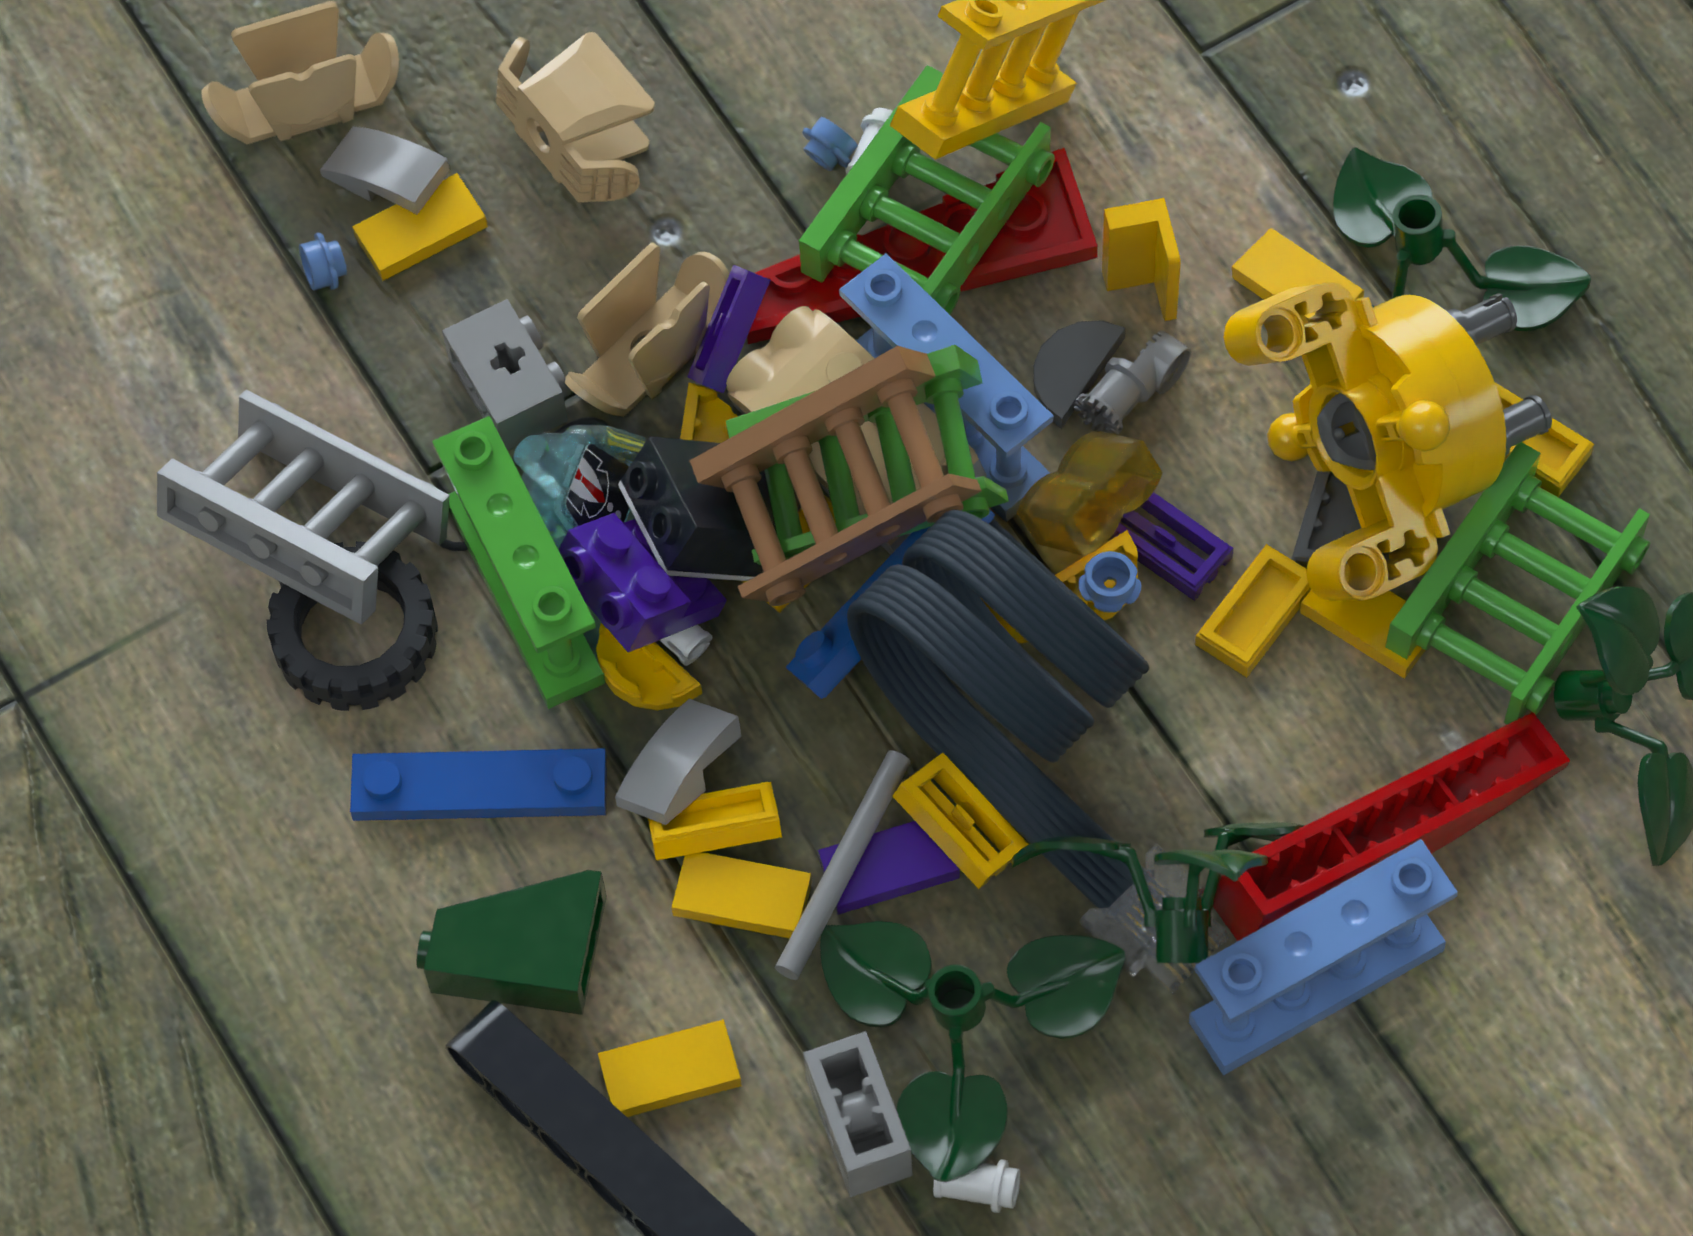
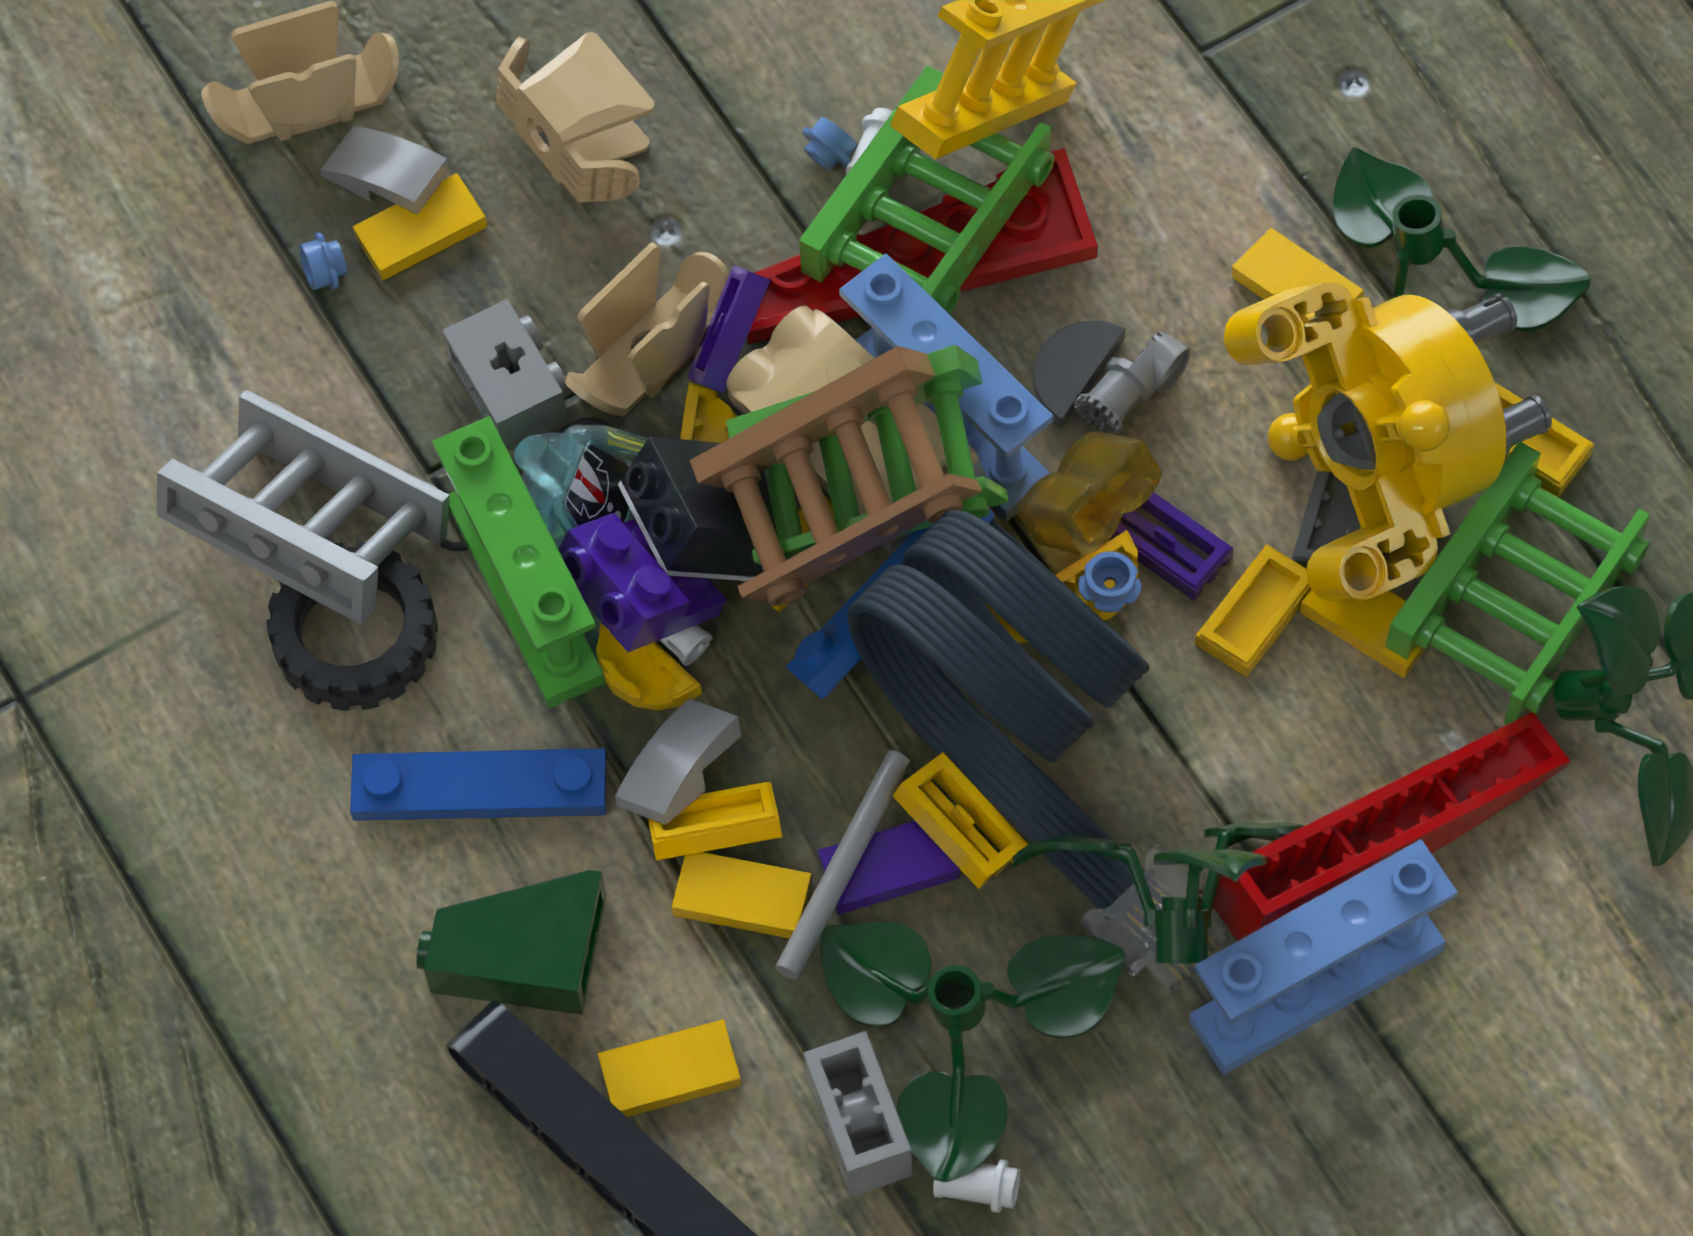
yellow panel [1102,198,1181,321] -> none

